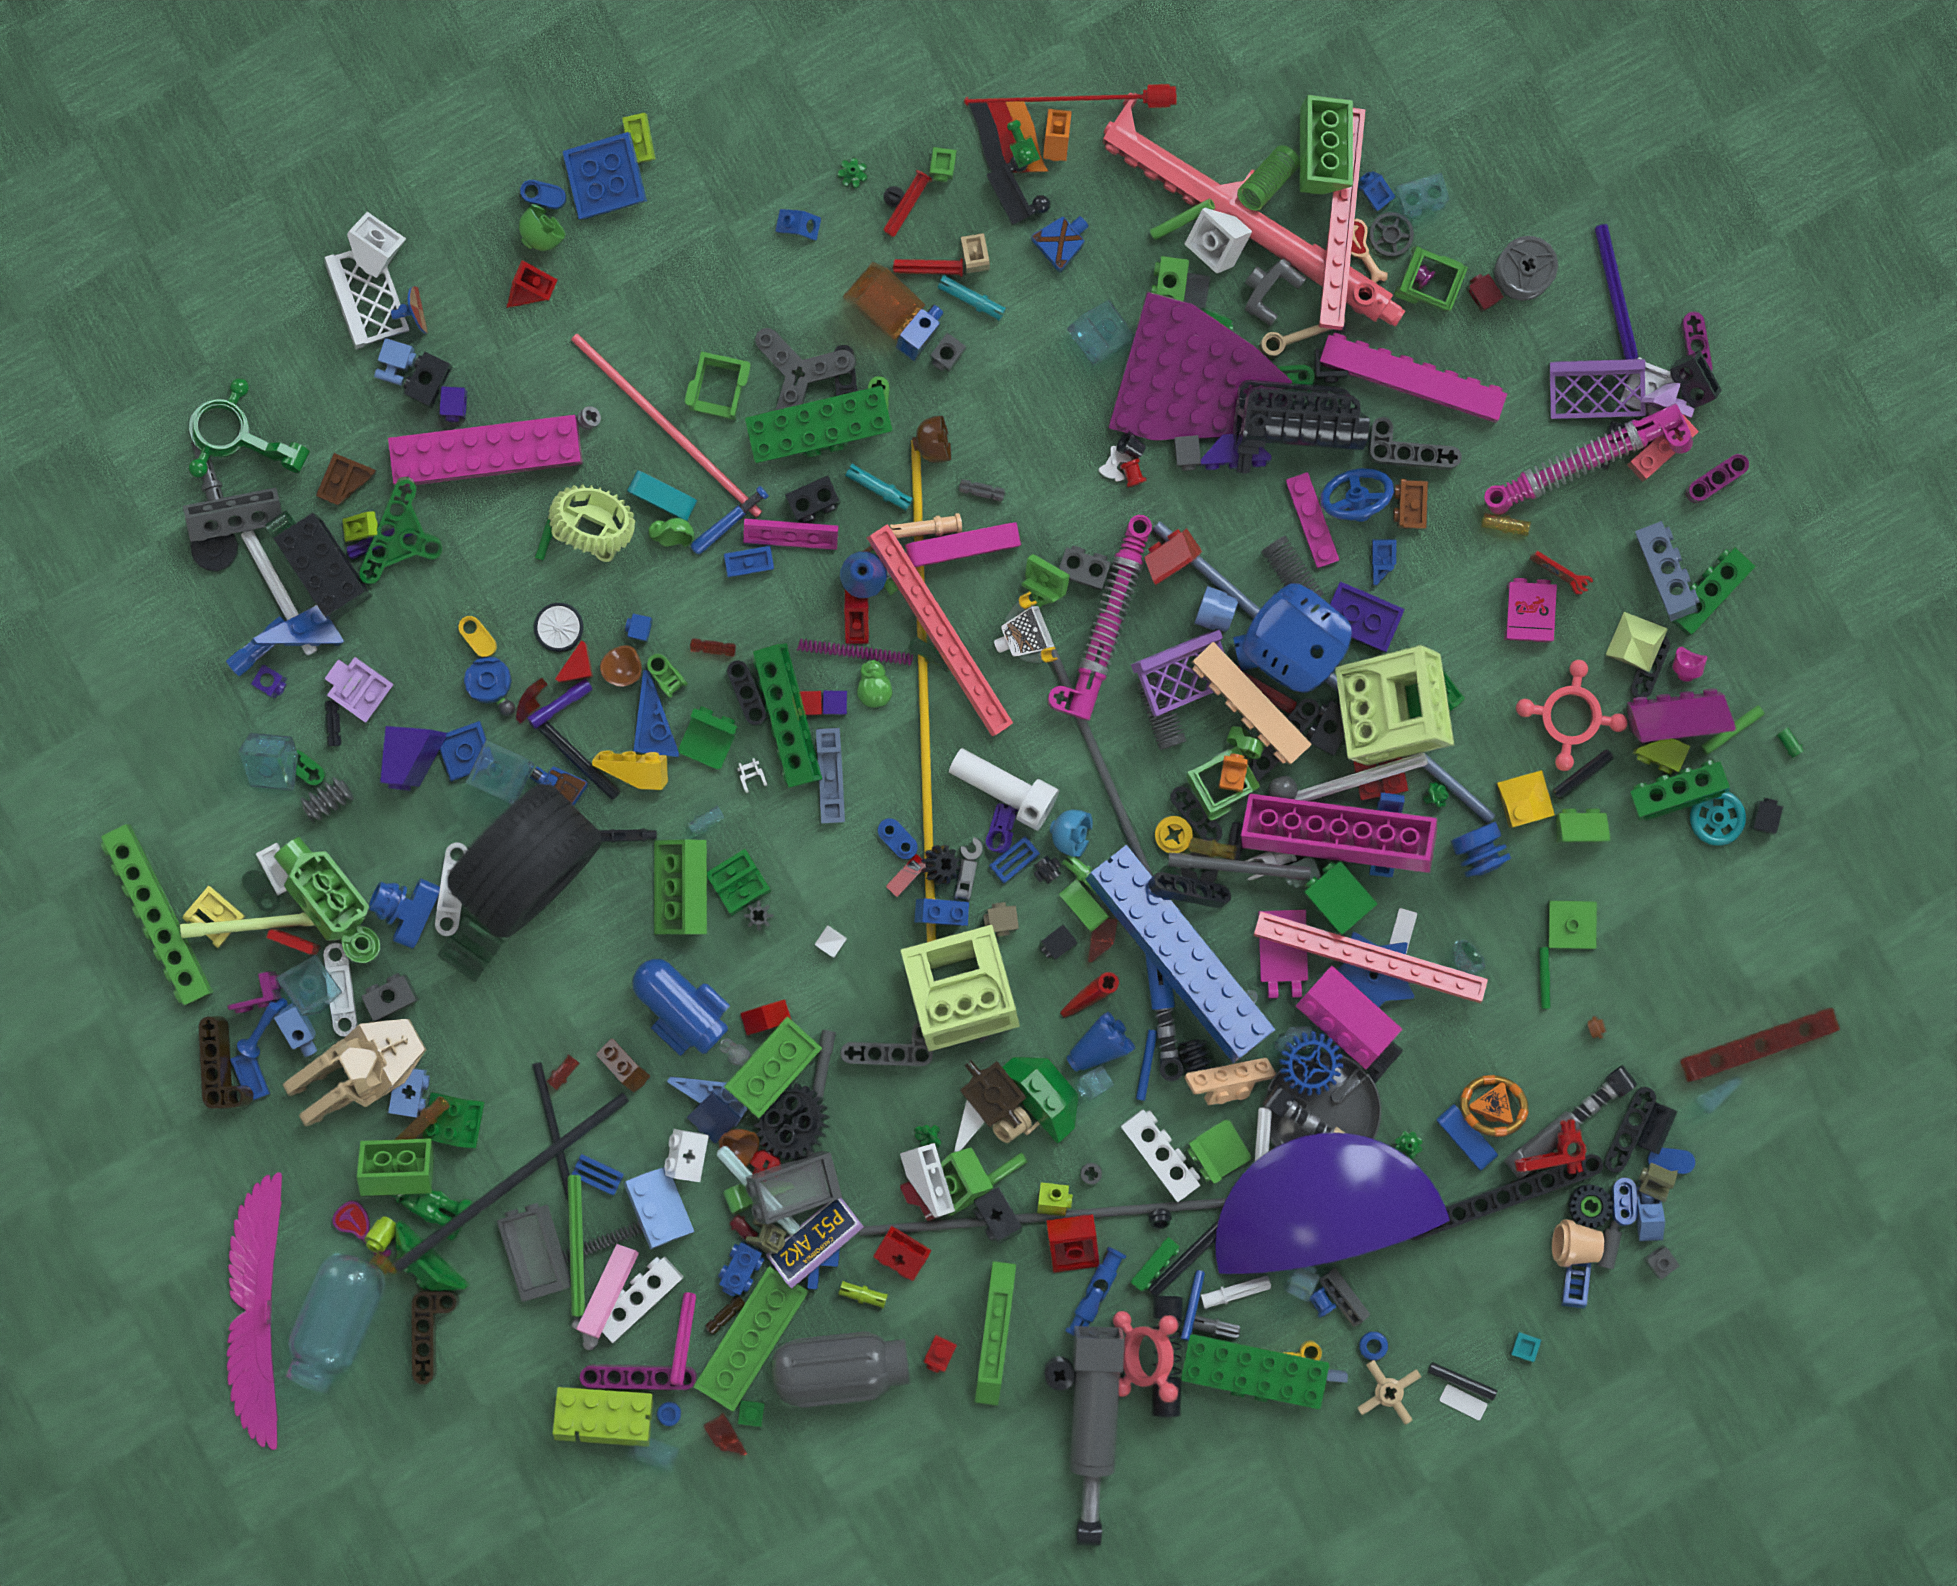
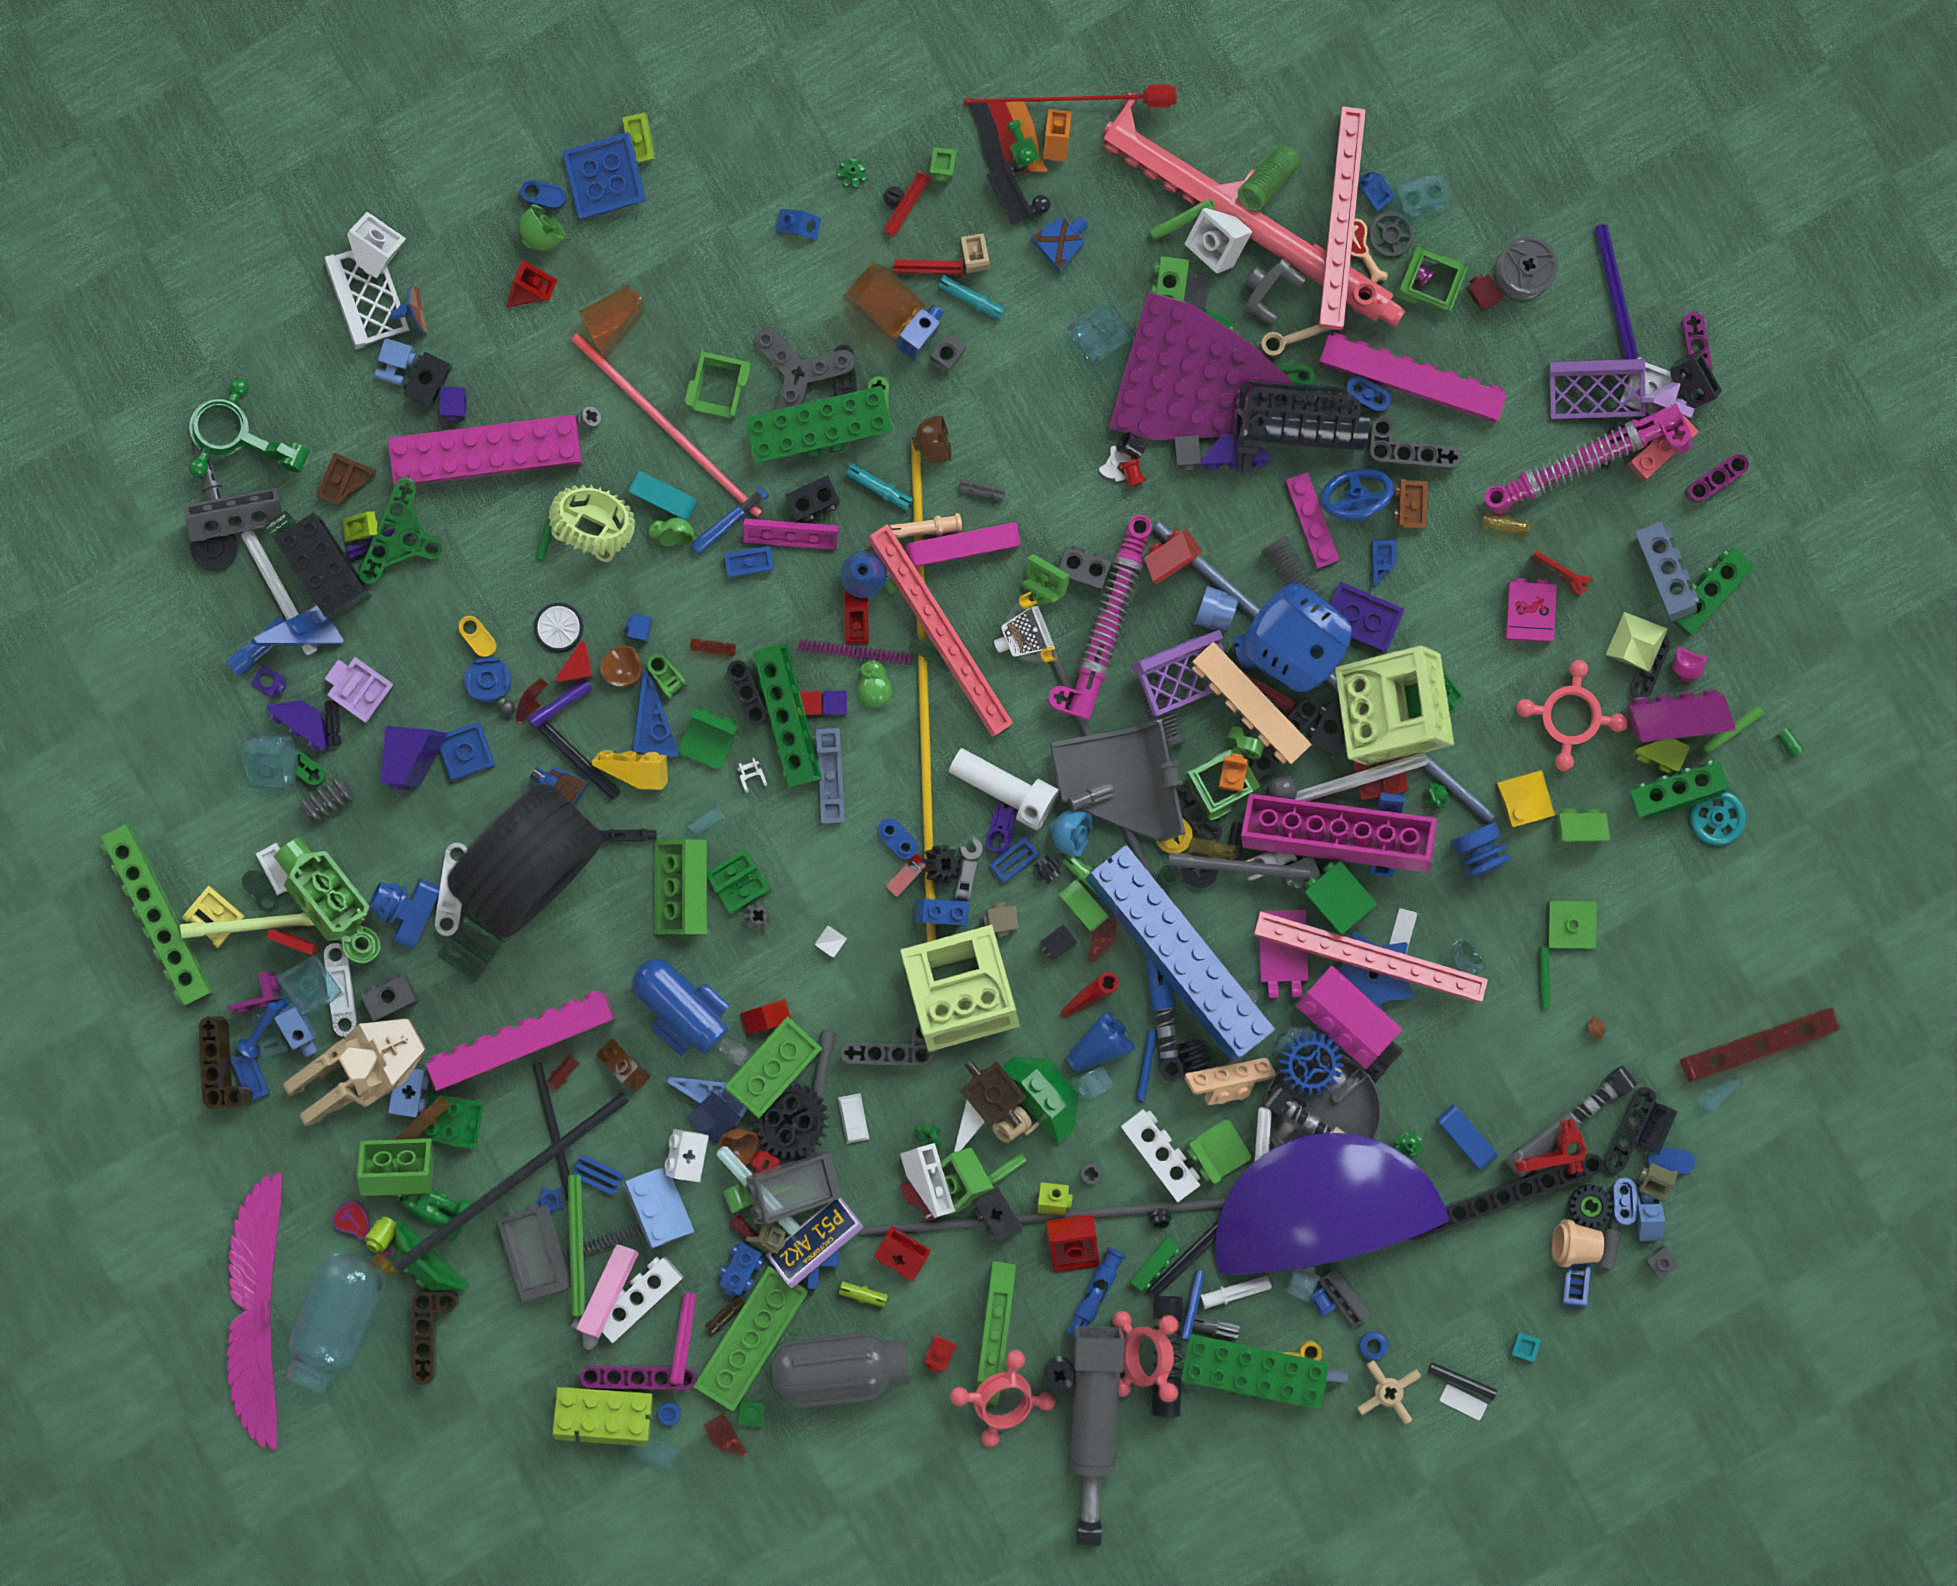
clear light blue slope [465,740,535,805] -> none
black beam [1148,872,1231,908] -> none
bright green slope [1300,95,1353,195] -> none
black bracket [1314,349,1348,383] -> none
piece [1460,1075,1529,1137] -> none
black axle [1553,749,1614,799] -> none
black brick [1750,798,1783,835] -> none
none -> clear light blue slope [251,1009,288,1058]
none -> dark purple slope [266,700,329,752]
none -> dark pink brick [426,990,617,1091]
none -> blue plate [535,1186,565,1215]
none -> clear orange slope [579,285,644,359]
none -> white tile [837,1093,869,1144]
none -> coral piece [950,1350,1056,1448]
none -> dark grey panel [1050,719,1185,842]
none -> dark grey axle [1068,783,1115,812]
none -> blue plate [1346,376,1391,412]

